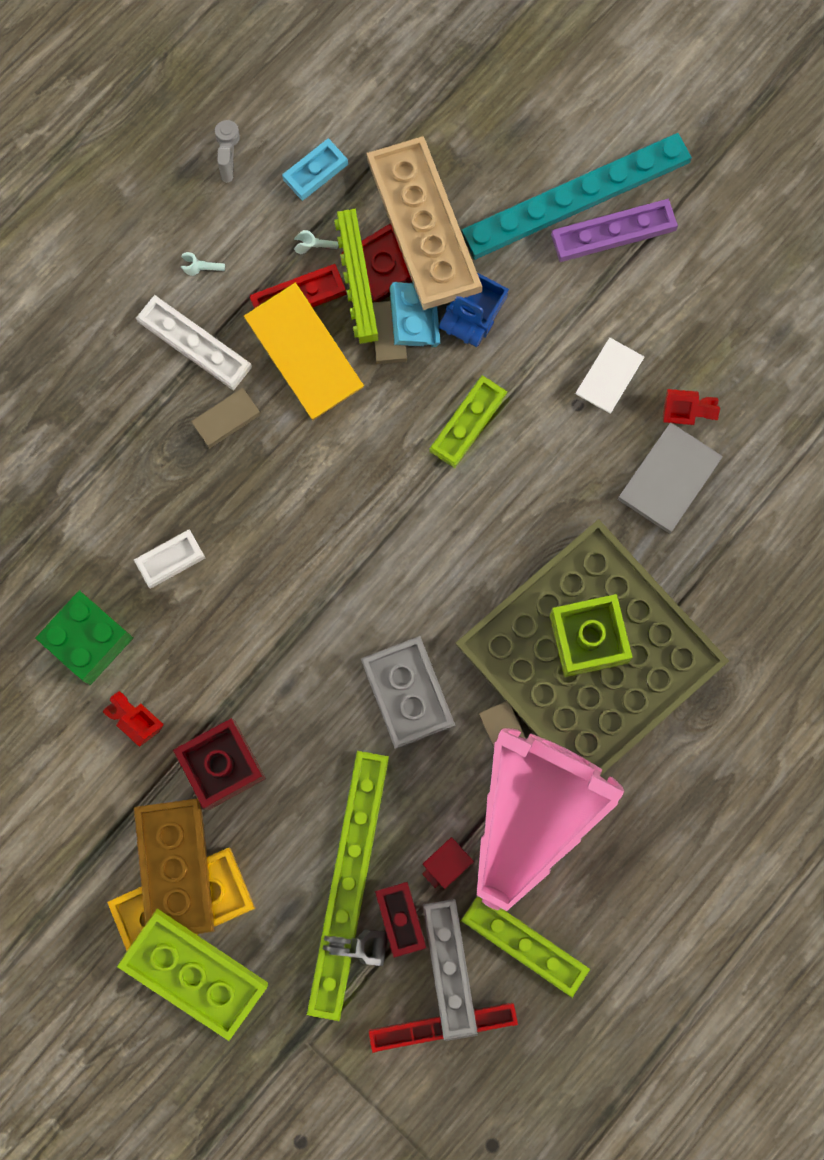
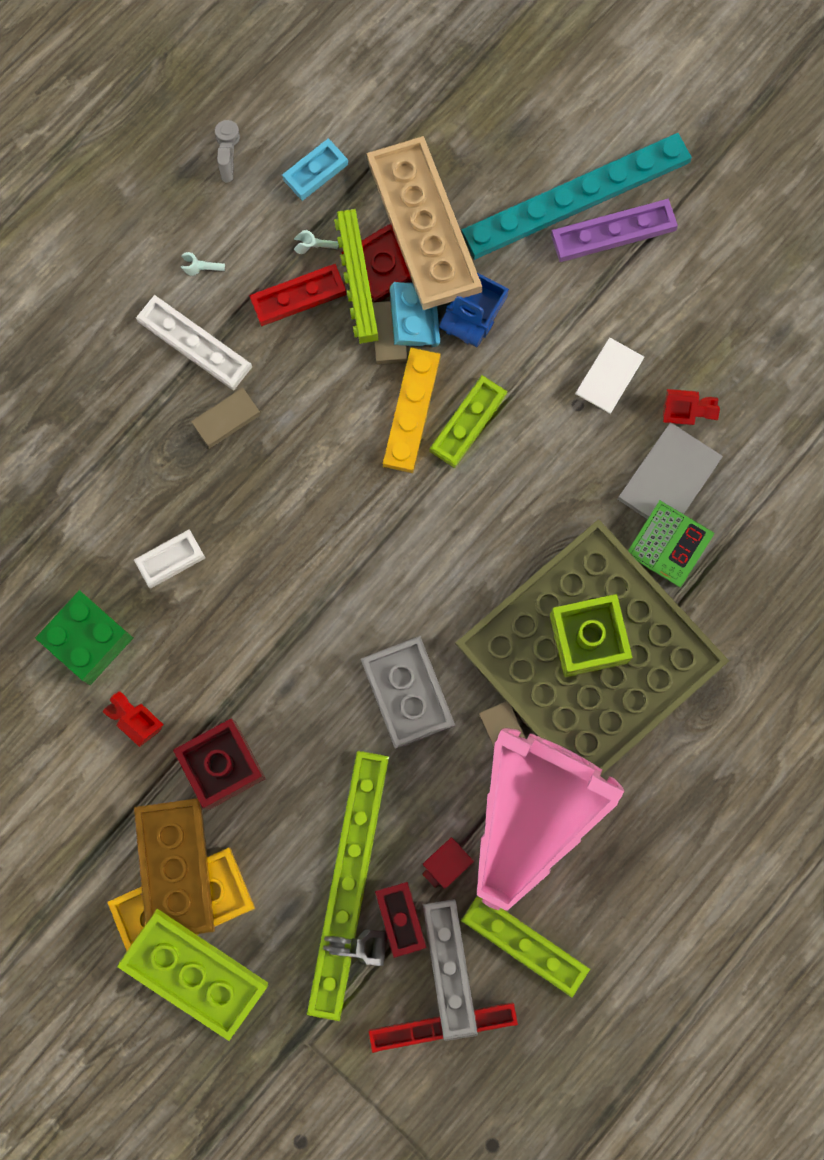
yellow tile [244,282,364,421] -> none
none -> yellow plate [383,347,441,473]
none -> tile [628,500,715,588]

